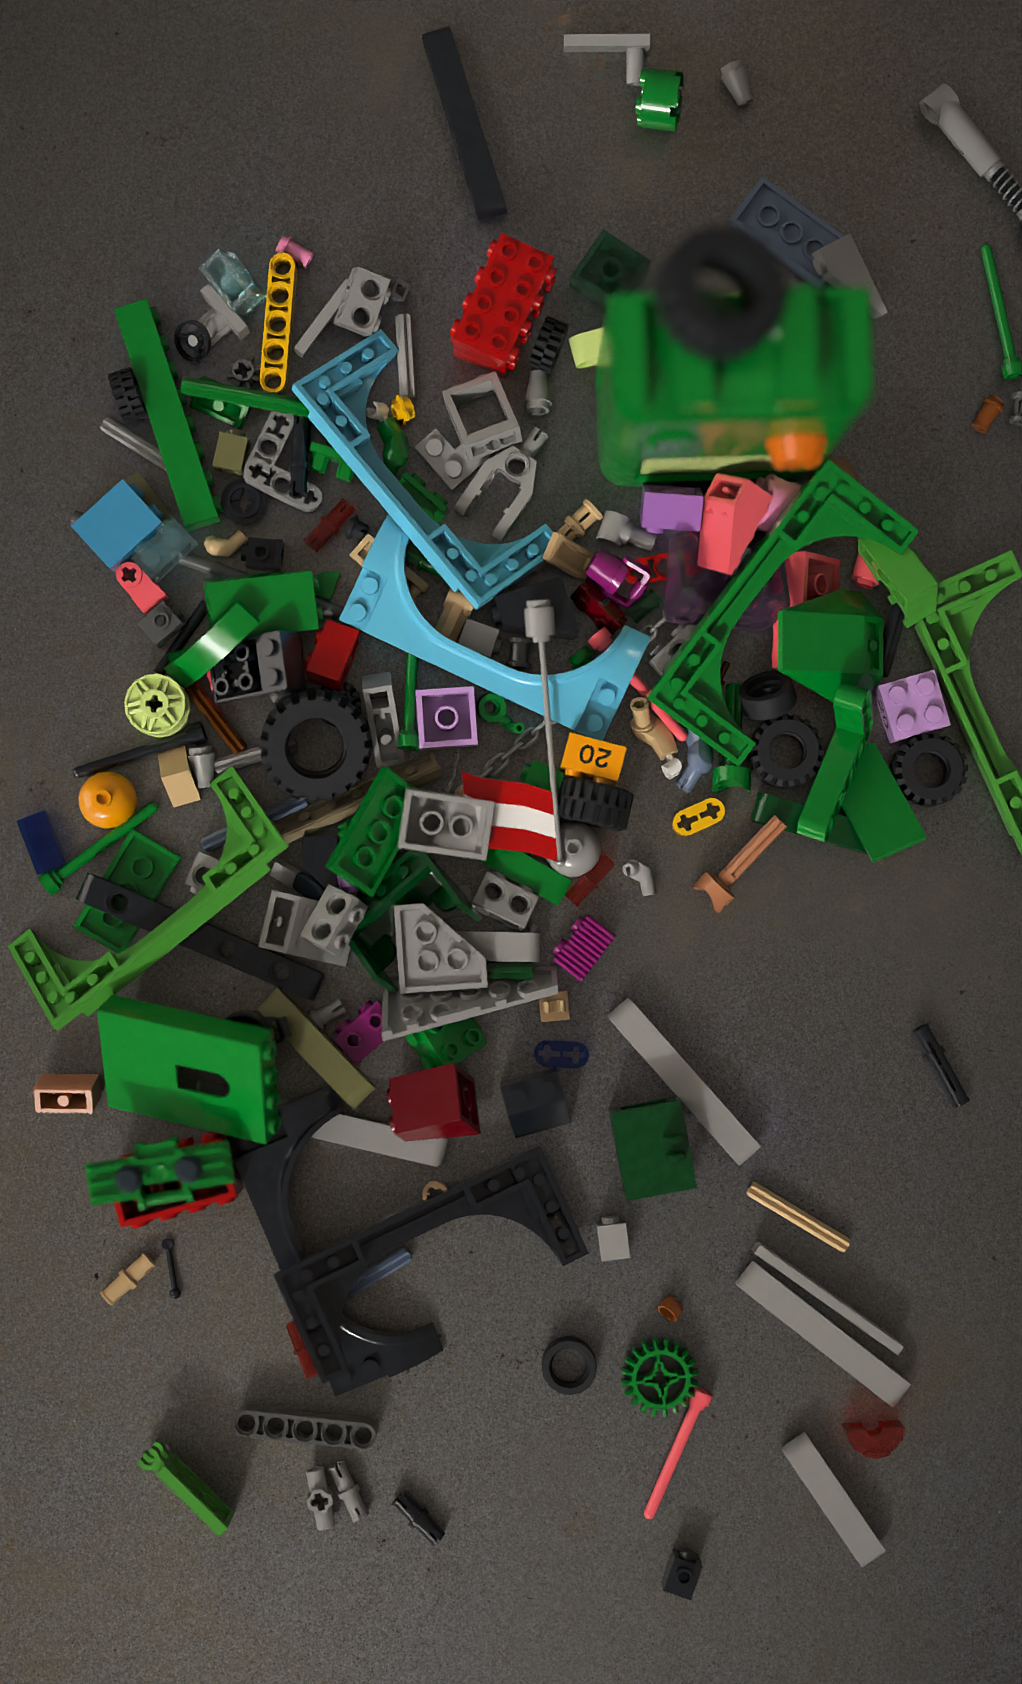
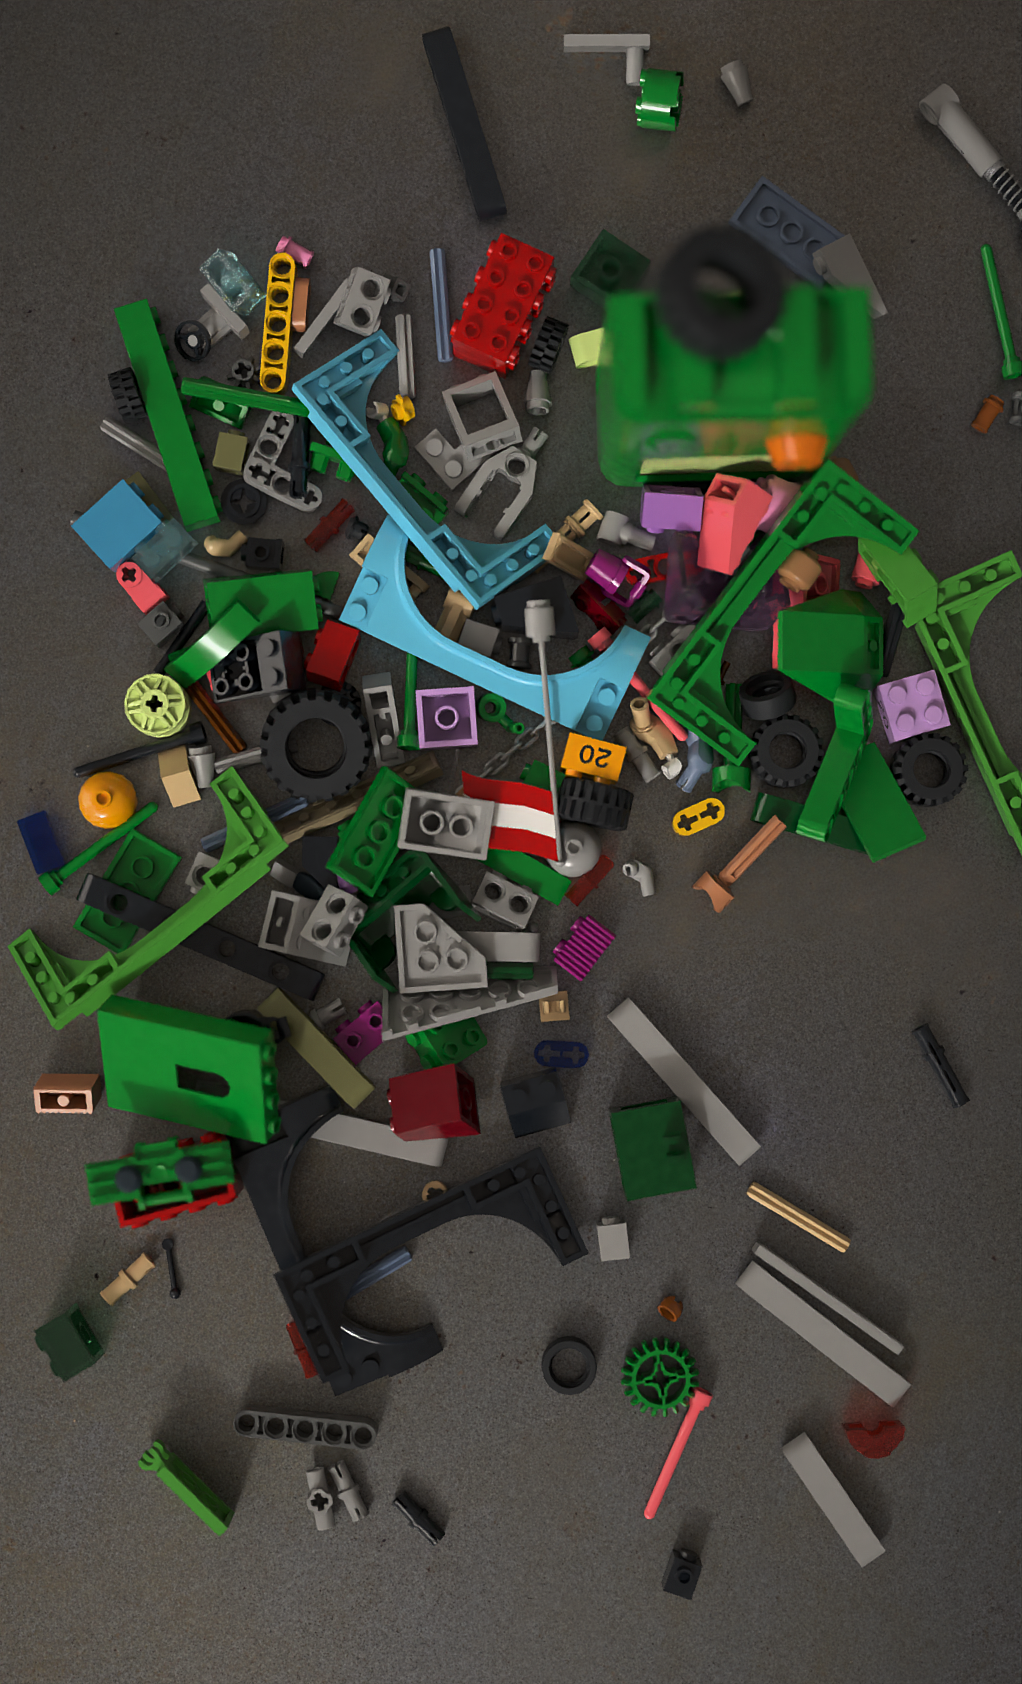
none -> clear green brick [34,1303,105,1382]
none -> nougat beam [291,277,311,333]
none -> sand blue axle [430,248,453,362]
none -> light grey pin [613,726,661,783]
none -> medium nougat head [778,547,822,593]

